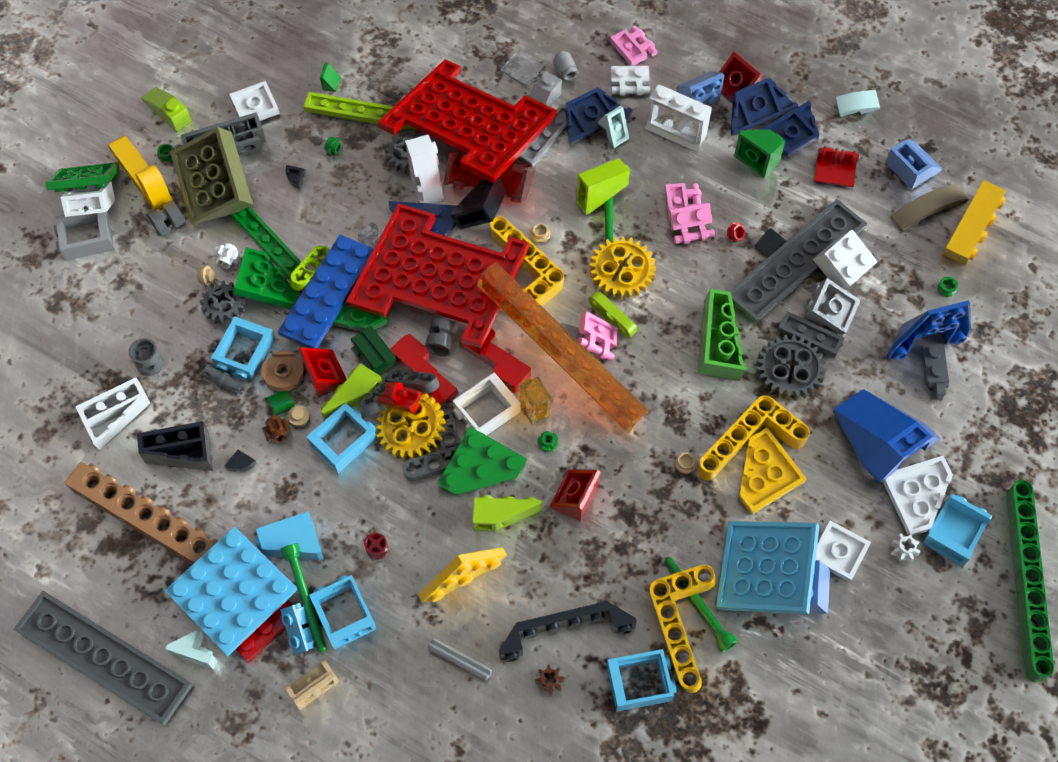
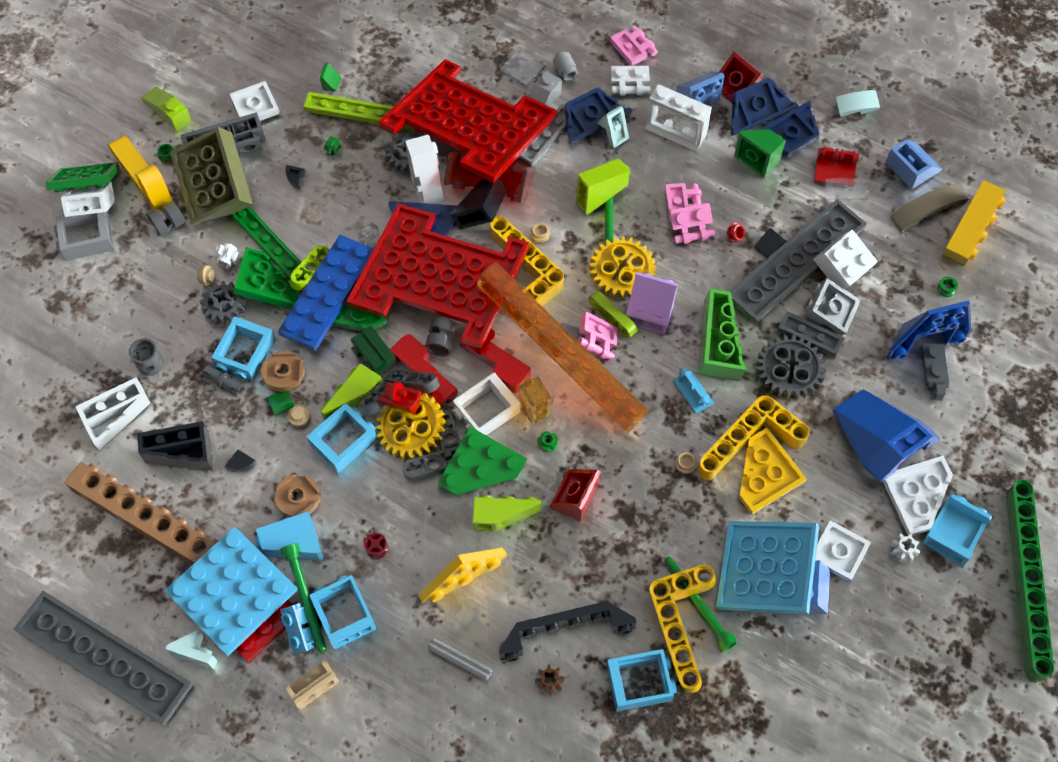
reddish brown gear [262,416,291,443] -> none
red slope [298,347,347,398] -> none
none -> medium nougat plate [274,474,320,517]
none -> lavender slope [626,272,678,336]
none -> medium azure hinge [673,368,714,414]
none -> clear slope [826,178,868,200]

